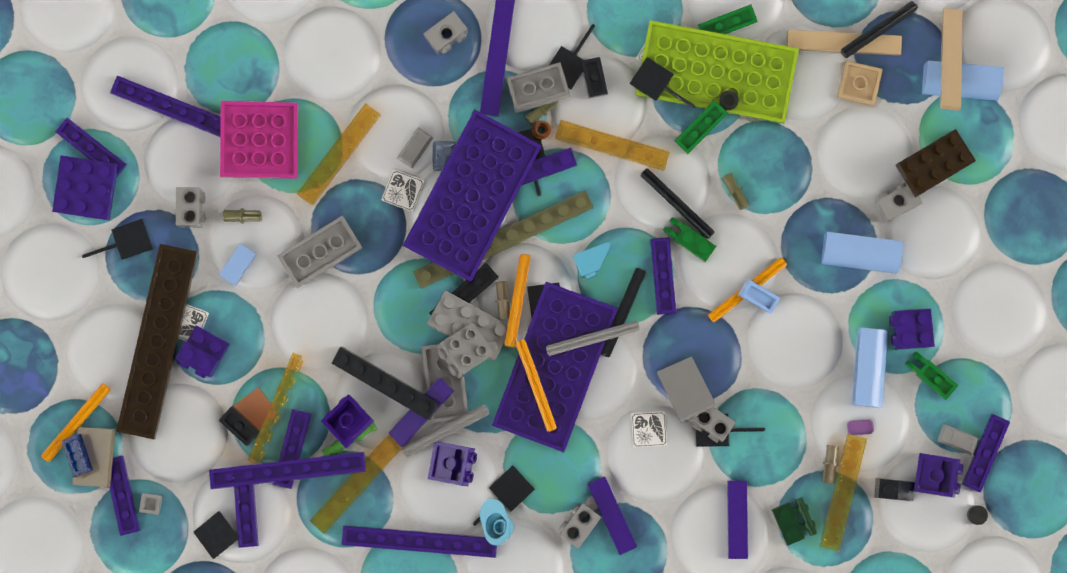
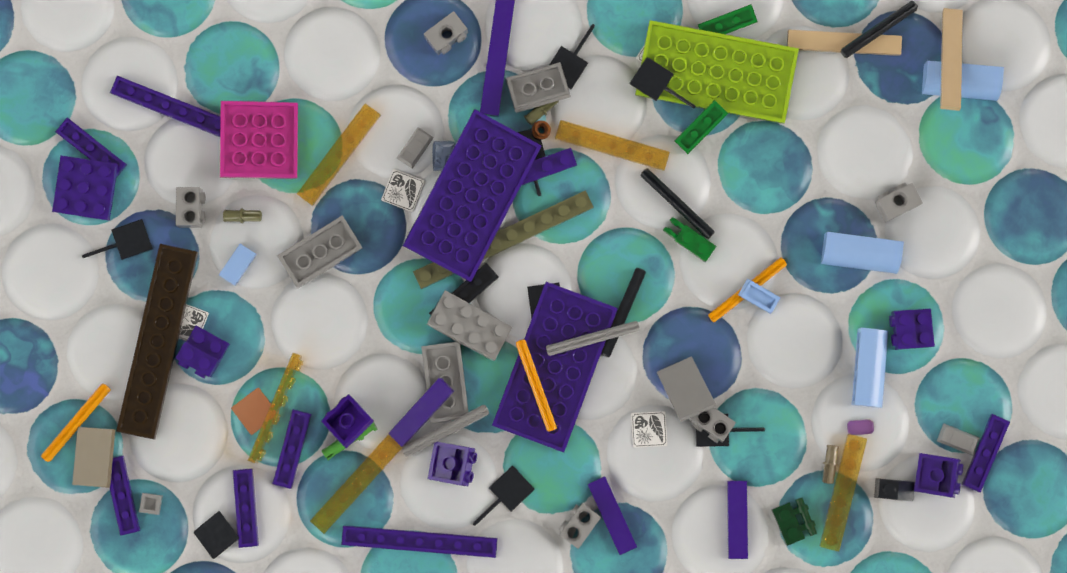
clear blue plate [61,434,93,477] -> none
dark purple plate [209,452,366,490] -> none
black plate [219,406,261,447] -> none
black plate [332,346,439,420] -> none
light grey bracket [437,323,493,379] -> none
medium azure piece [480,499,513,545] -> none
dark tan axle [495,281,510,319] -> none
light orange axle [504,254,531,347] -> none
medium azure slope [573,242,611,280] -> none
black plate [581,57,608,99] -> none
dark purple tile [650,237,676,315] -> none
pearl dark grey tile [719,91,739,111] -> none
olive axle [721,173,749,210] -> none
tan tile [837,60,883,107] -> none
dark brown plate [895,129,976,198] -> none
green hinge [905,351,959,400] -> none
pearl dark grey tile [967,505,988,525] -> none

